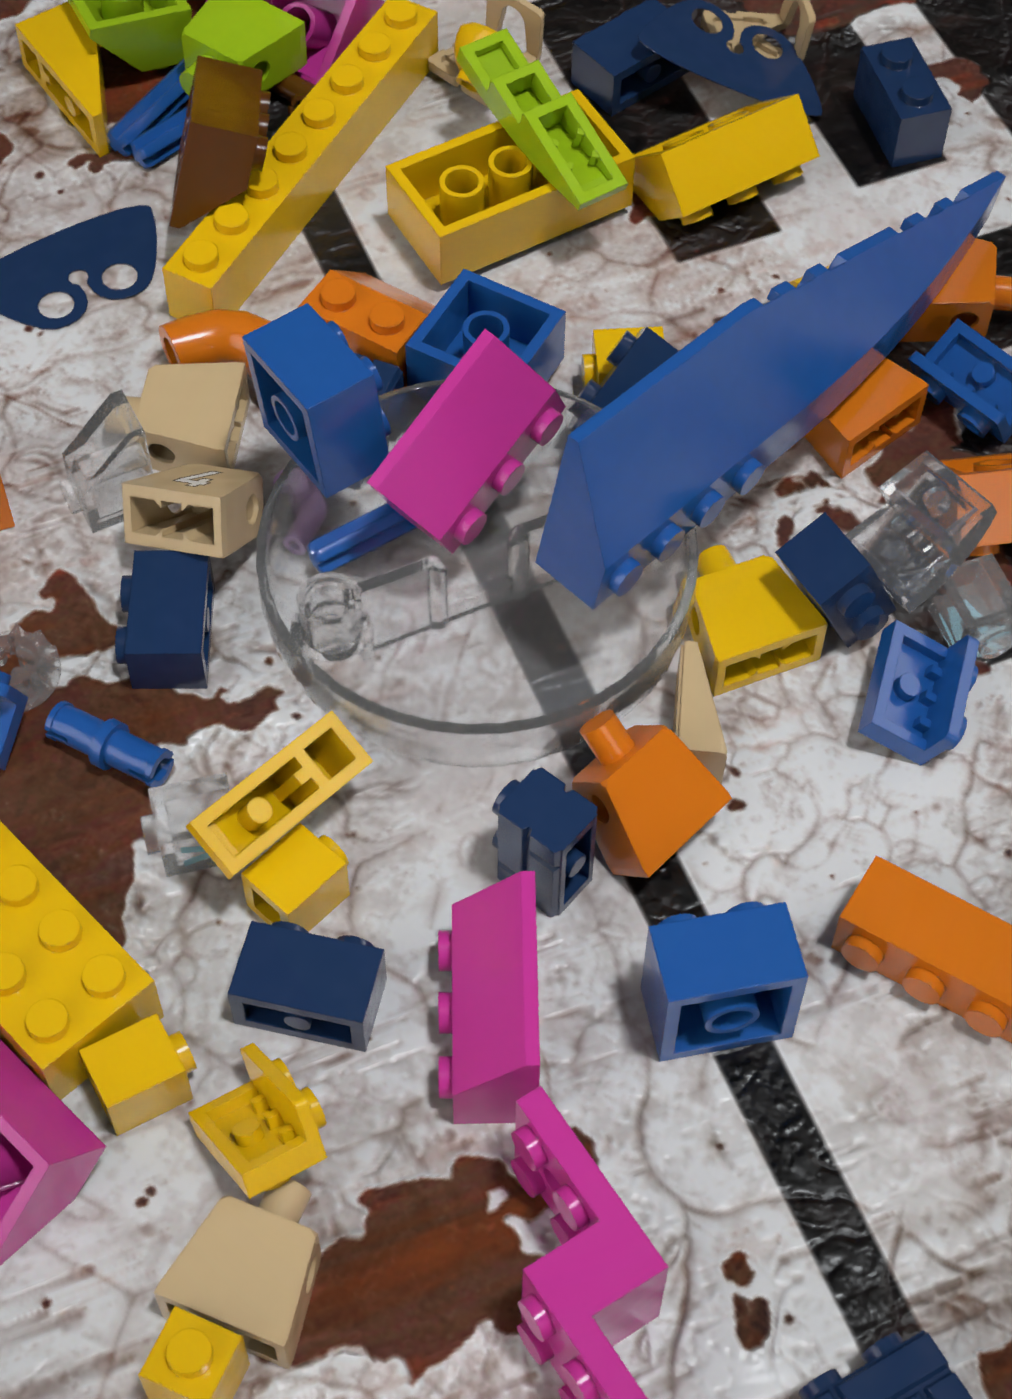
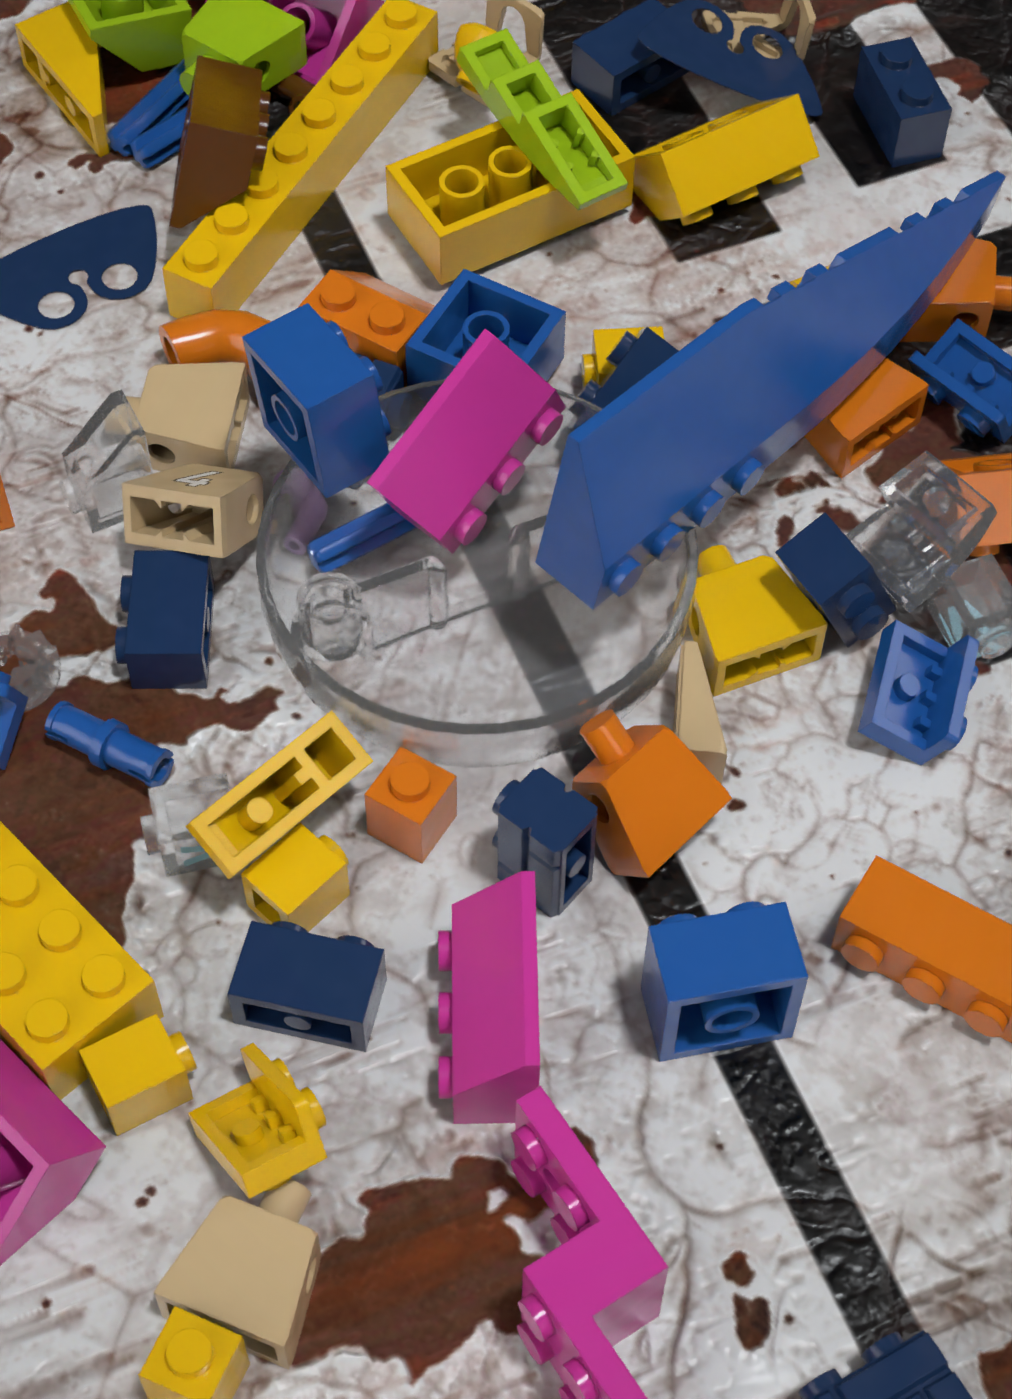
none -> orange brick [364,746,457,864]

